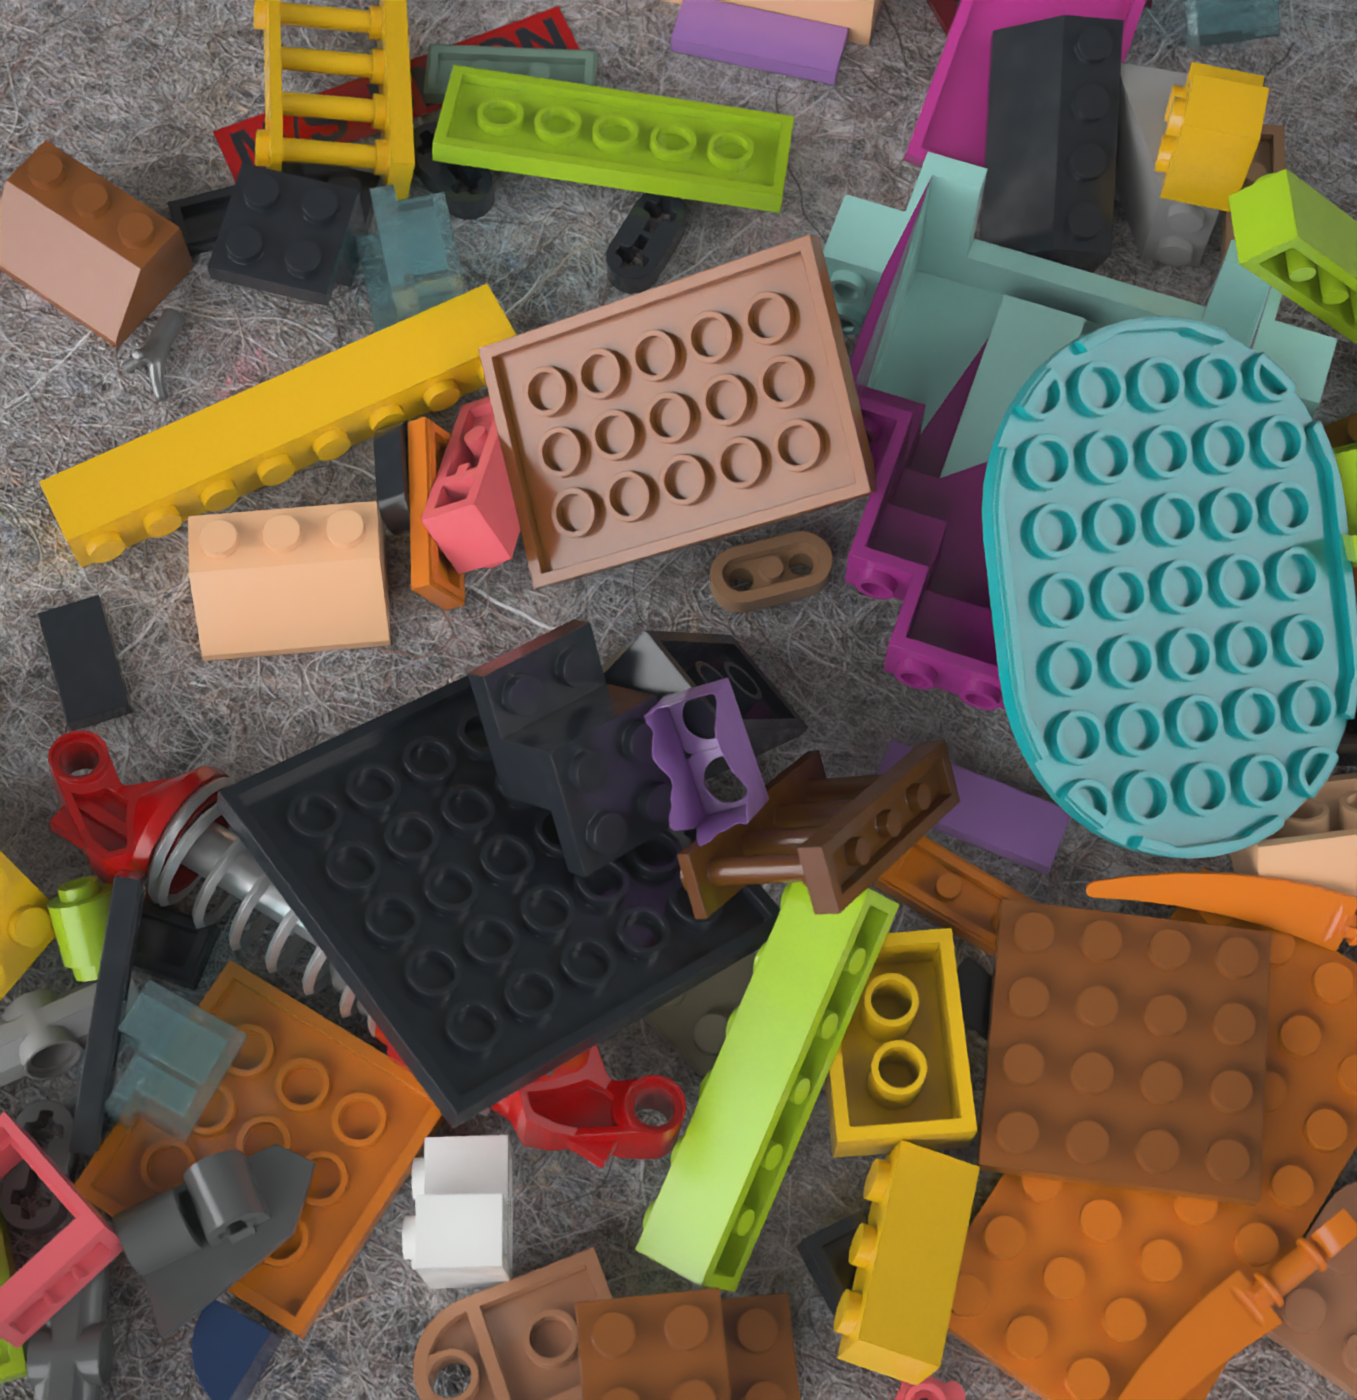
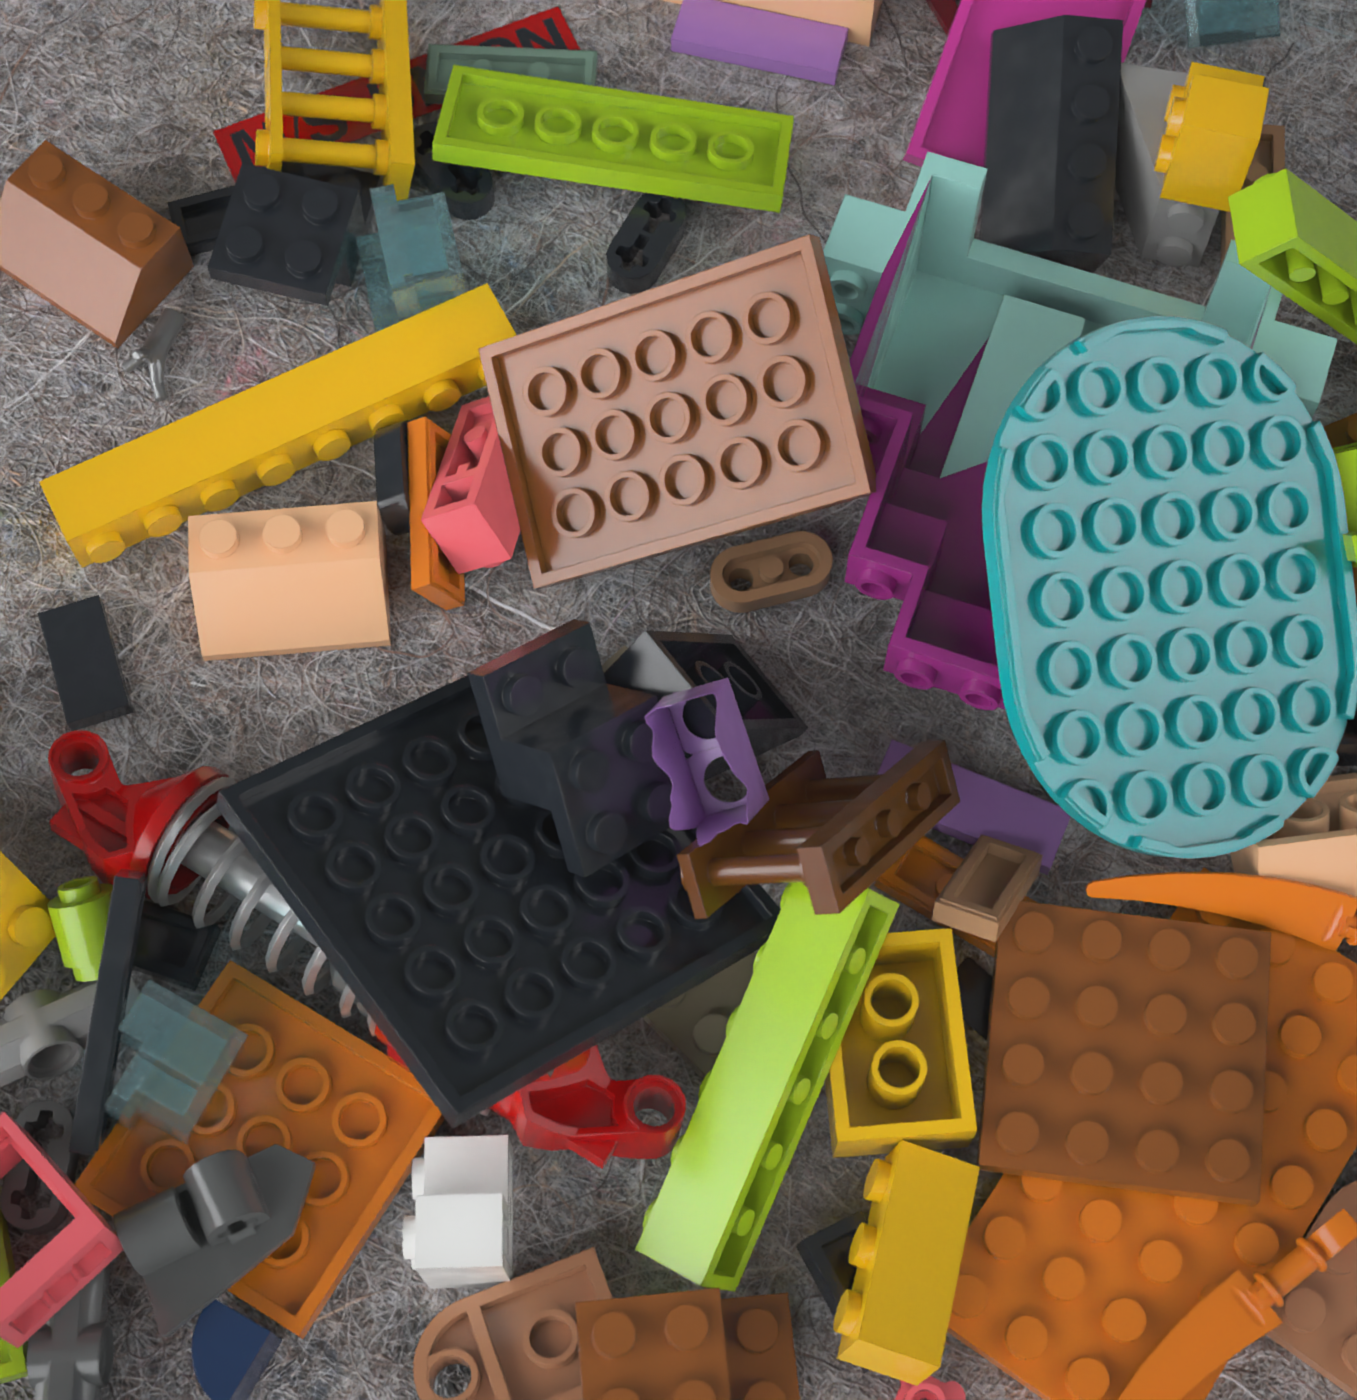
none -> medium nougat tile [932,835,1043,942]

